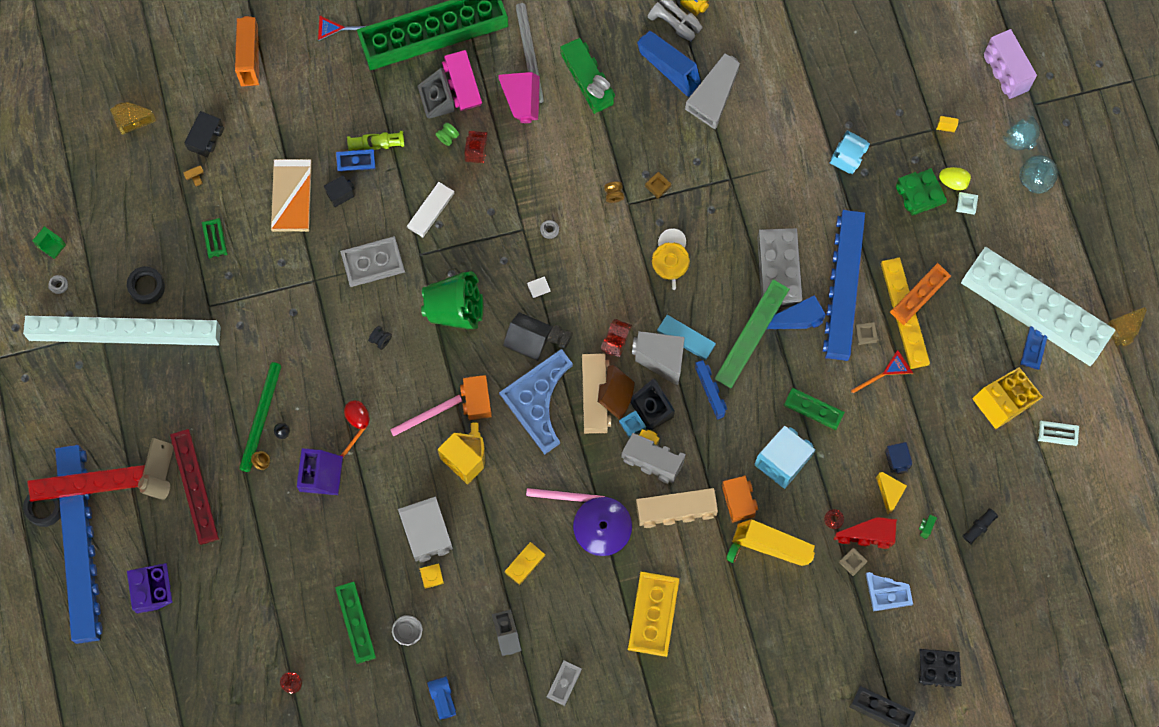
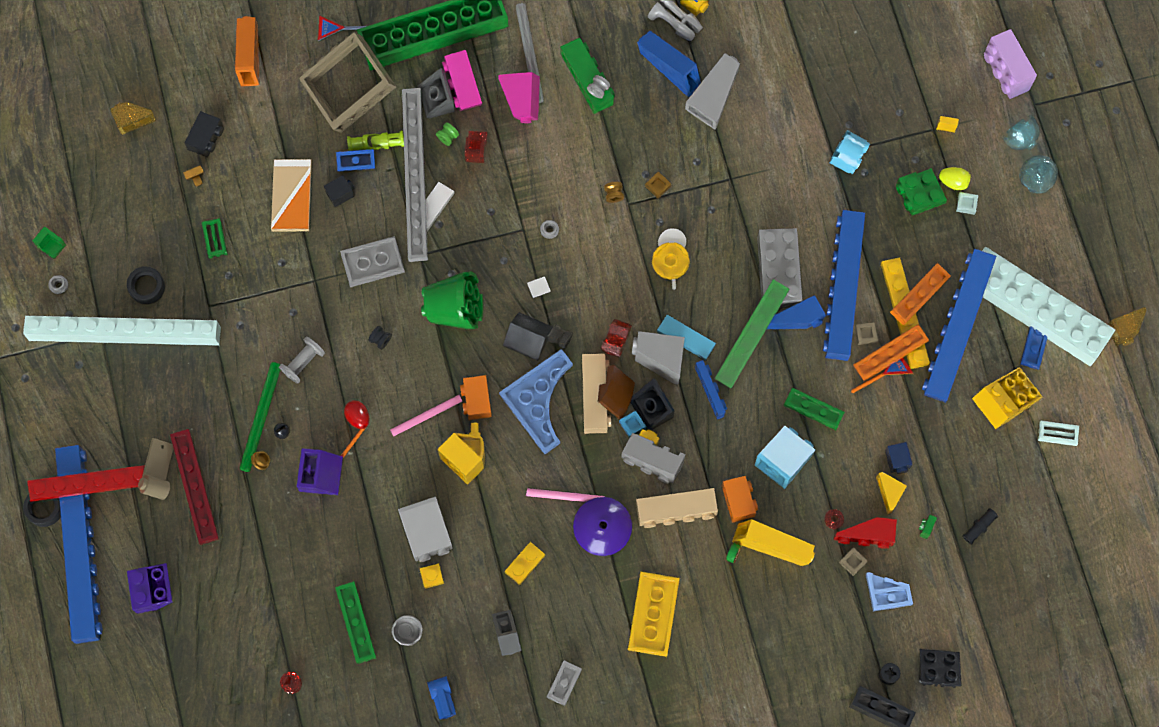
none -> light grey hose [279,337,325,384]
none -> dark tan window [299,32,396,133]
none -> light grey plate [402,88,428,262]
none -> orange tile [853,324,929,381]
none -> black wheel [878,663,901,685]
none -> blue brick [922,249,997,403]

